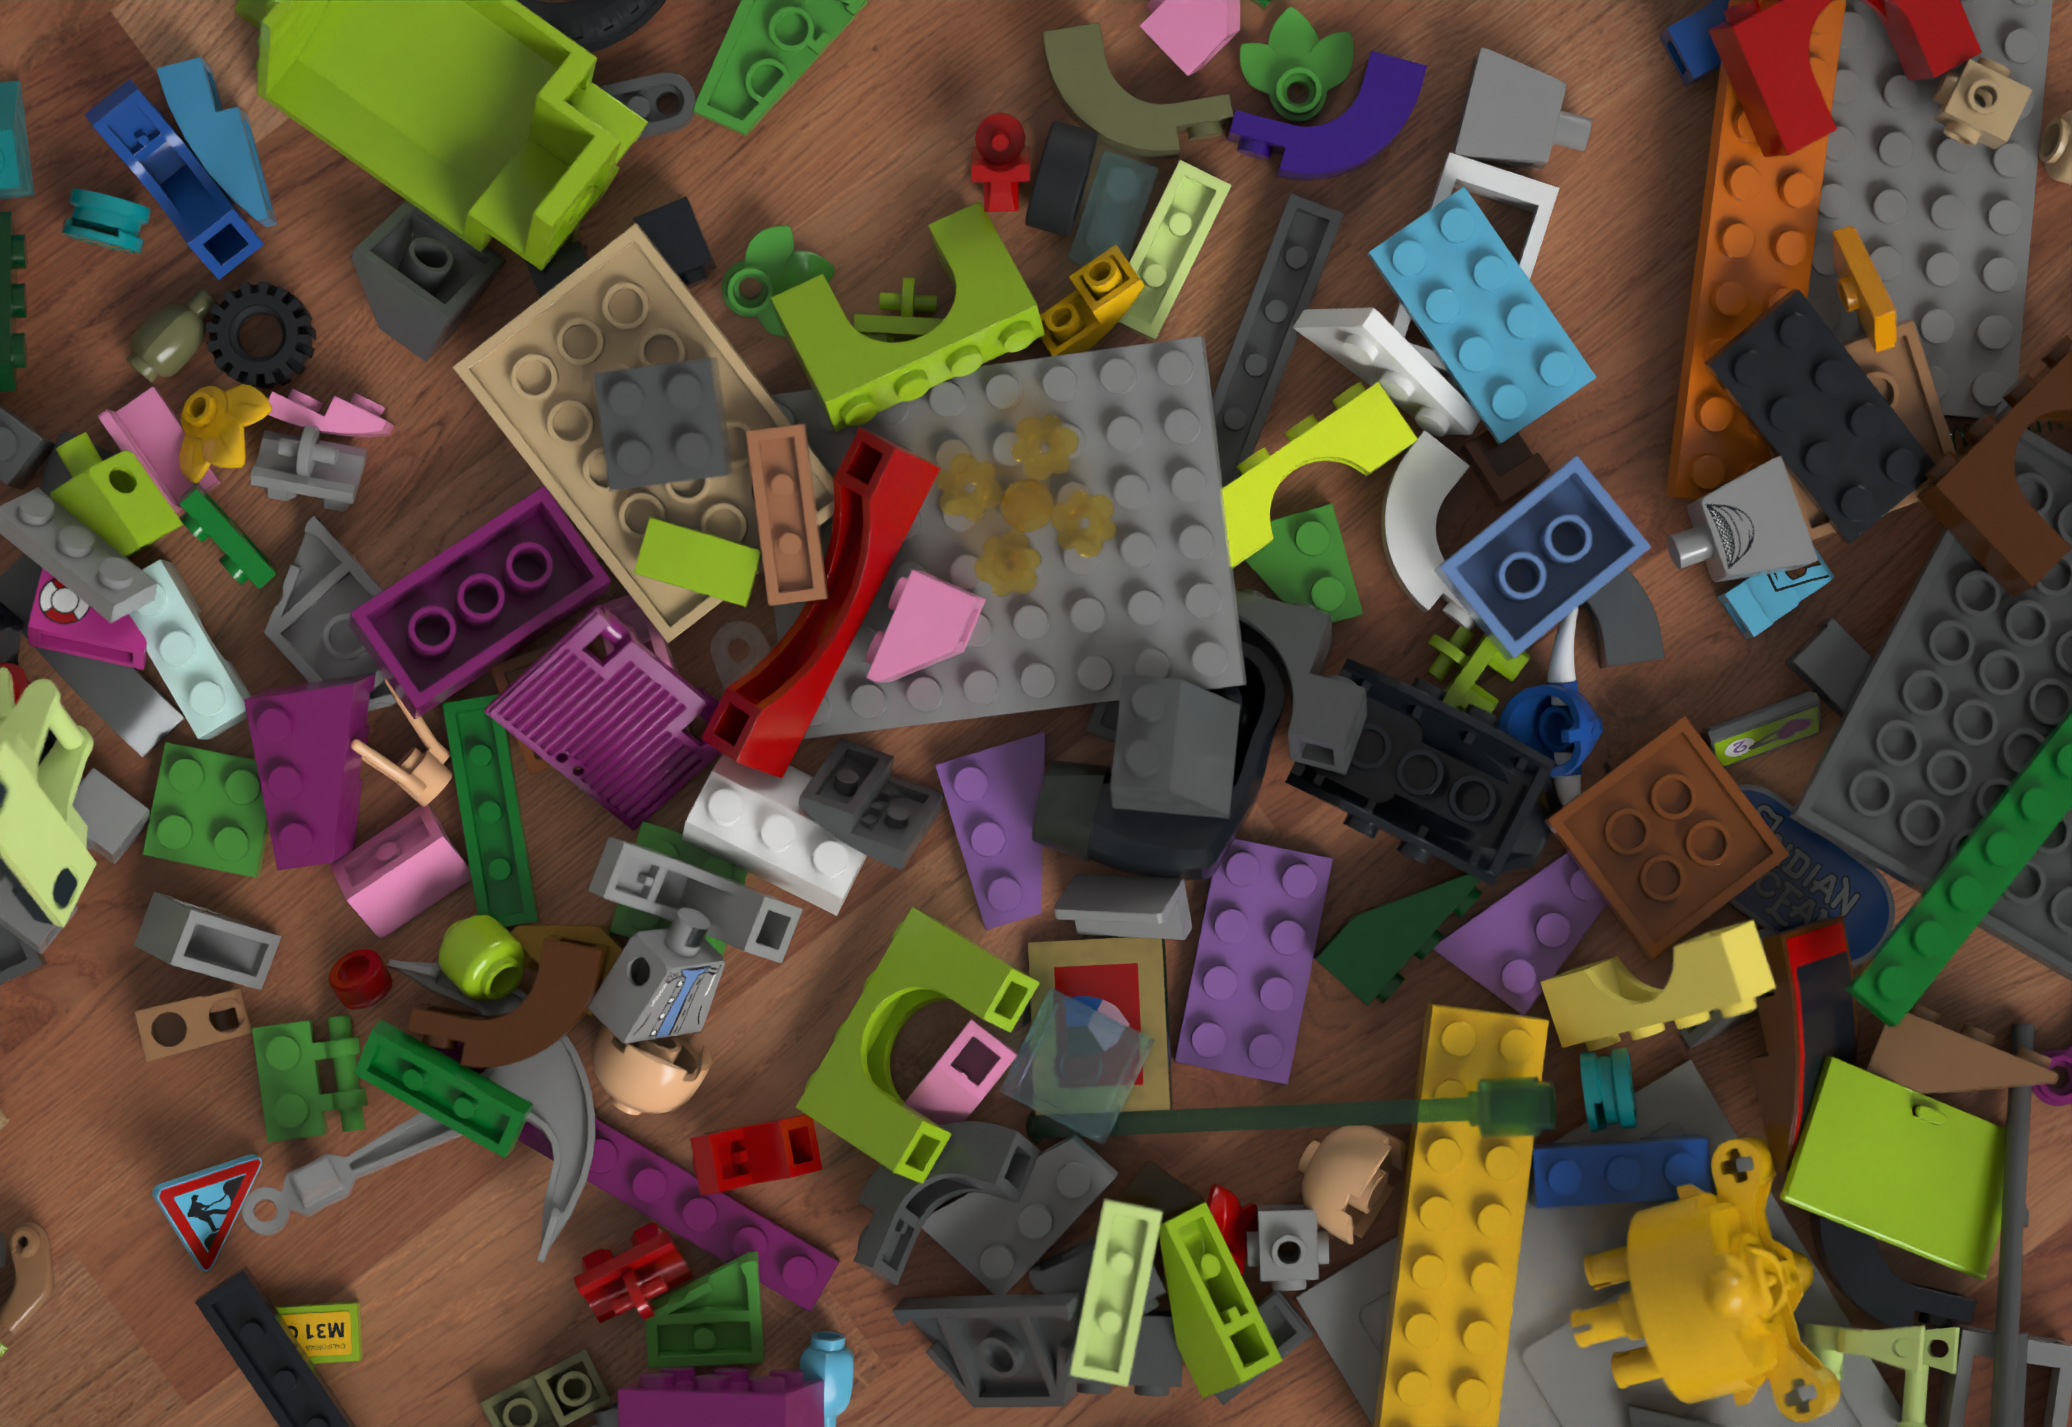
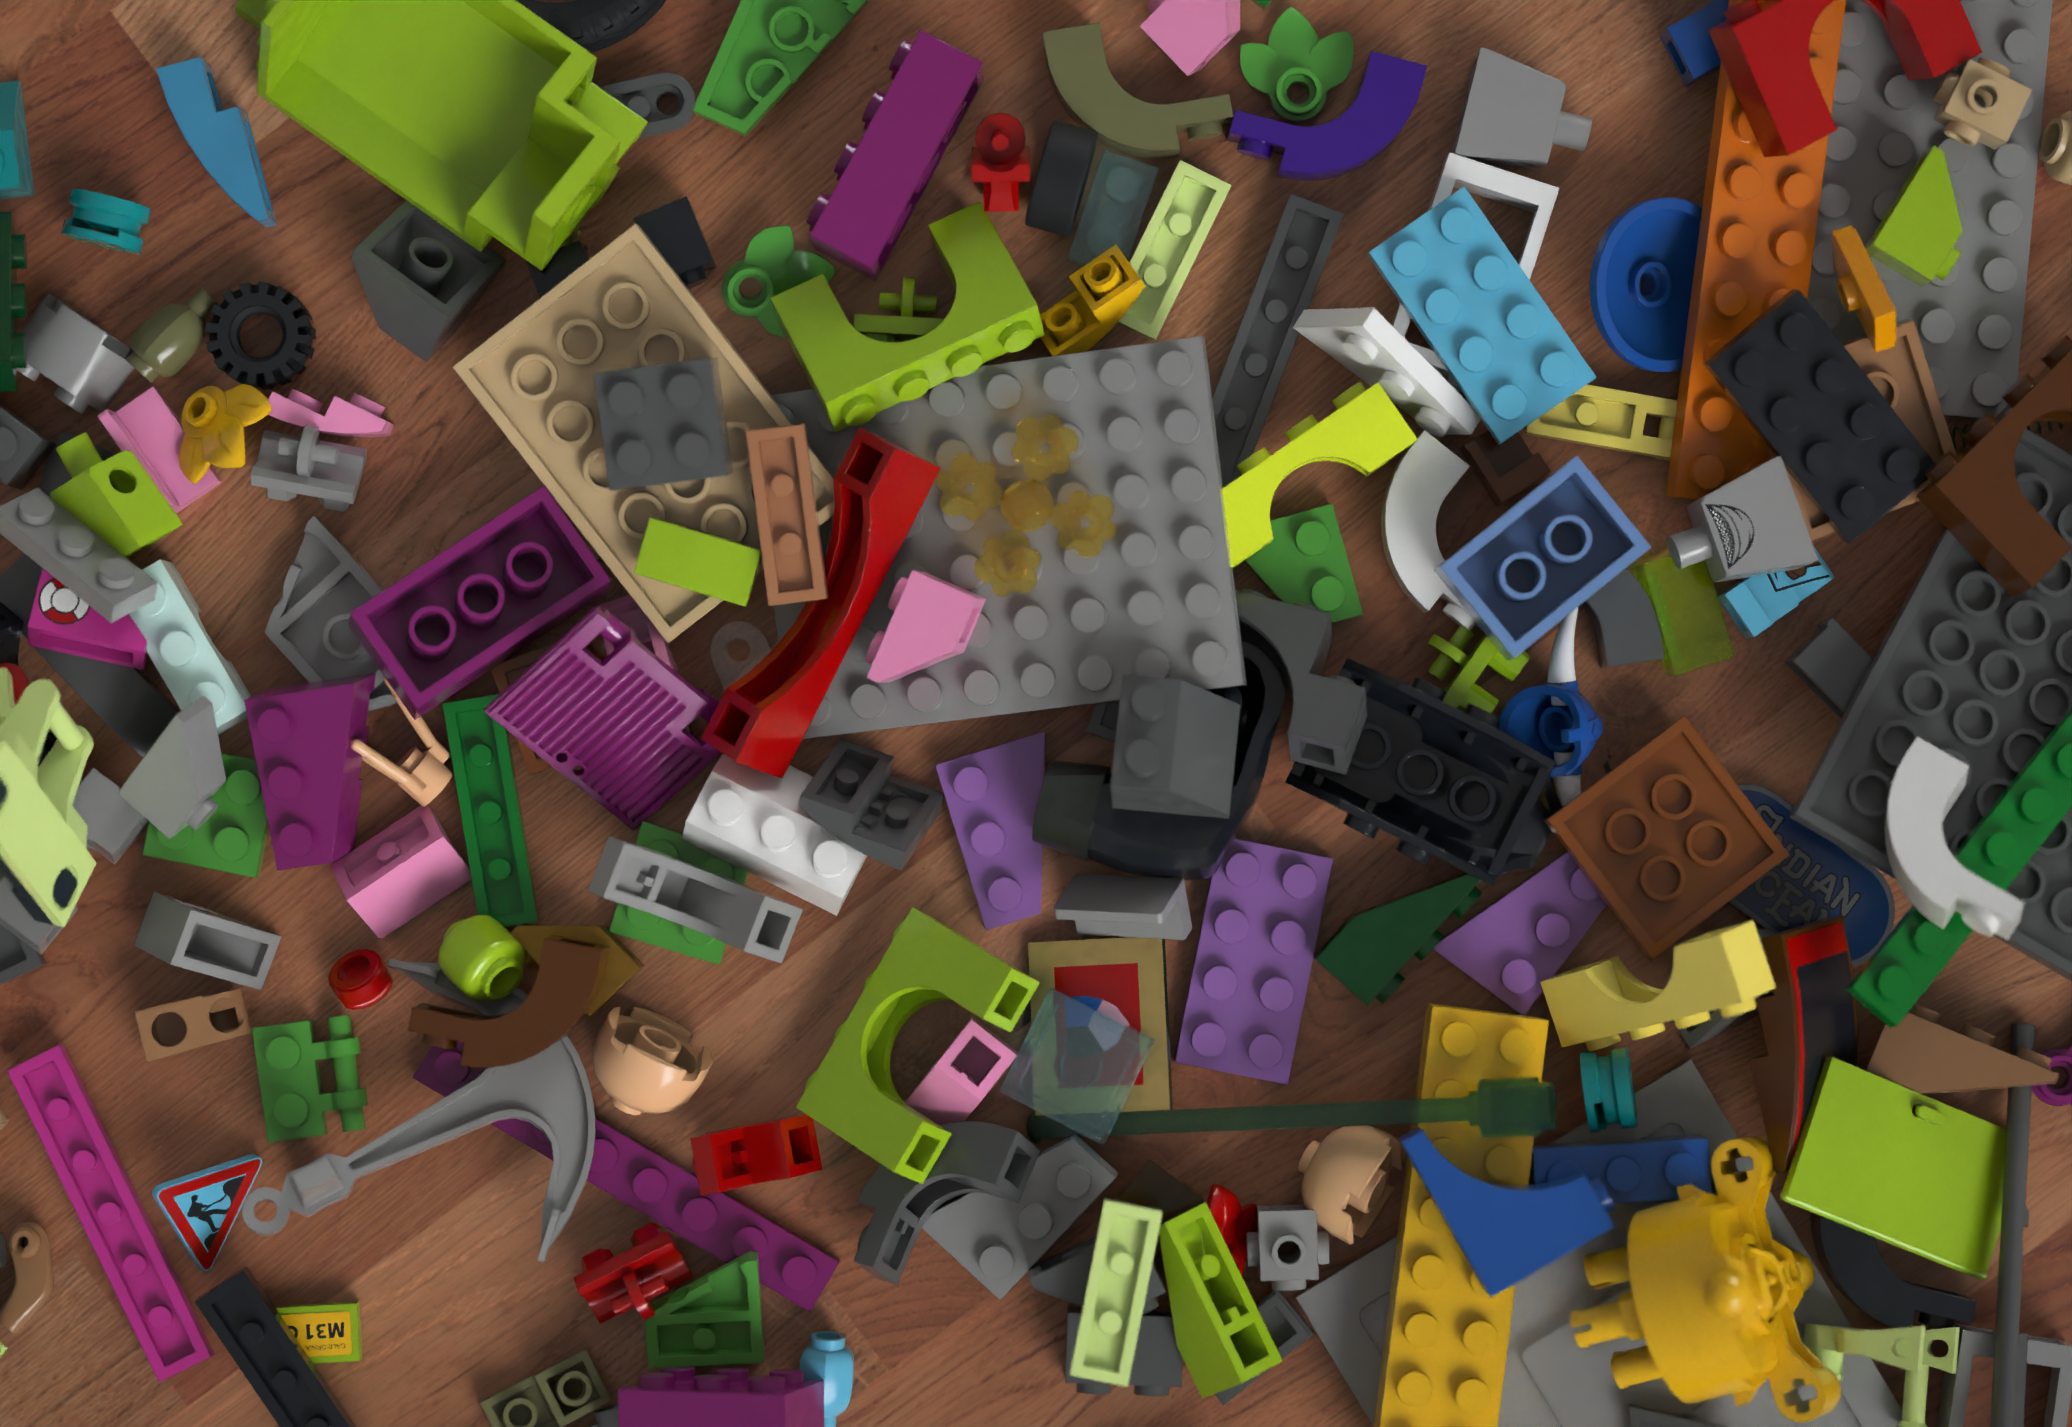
blue arch [84,79,264,280] -> none
green plate [179,483,276,589] -> none
green plate [353,1019,533,1158] -> none
light grey torso [588,908,725,1044] -> none
dark grey wing [892,1293,1081,1407] -> none
slope [1700,691,1821,768] -> none
none -> dark pink plate [7,1044,215,1382]
none -> light grey cylinder [17,292,134,414]
none -> light grey slope [118,695,226,839]
none -> magenta brick [806,29,984,281]
none -> blue arch [1398,1127,1616,1297]
none -> light yellow plate [1524,385,1677,461]
none -> blue dish [1590,197,1702,372]
none -> clear neon green panel [1635,556,1734,677]
none -> lime slope [1865,146,1963,287]
none -> white arch [1885,737,2024,940]

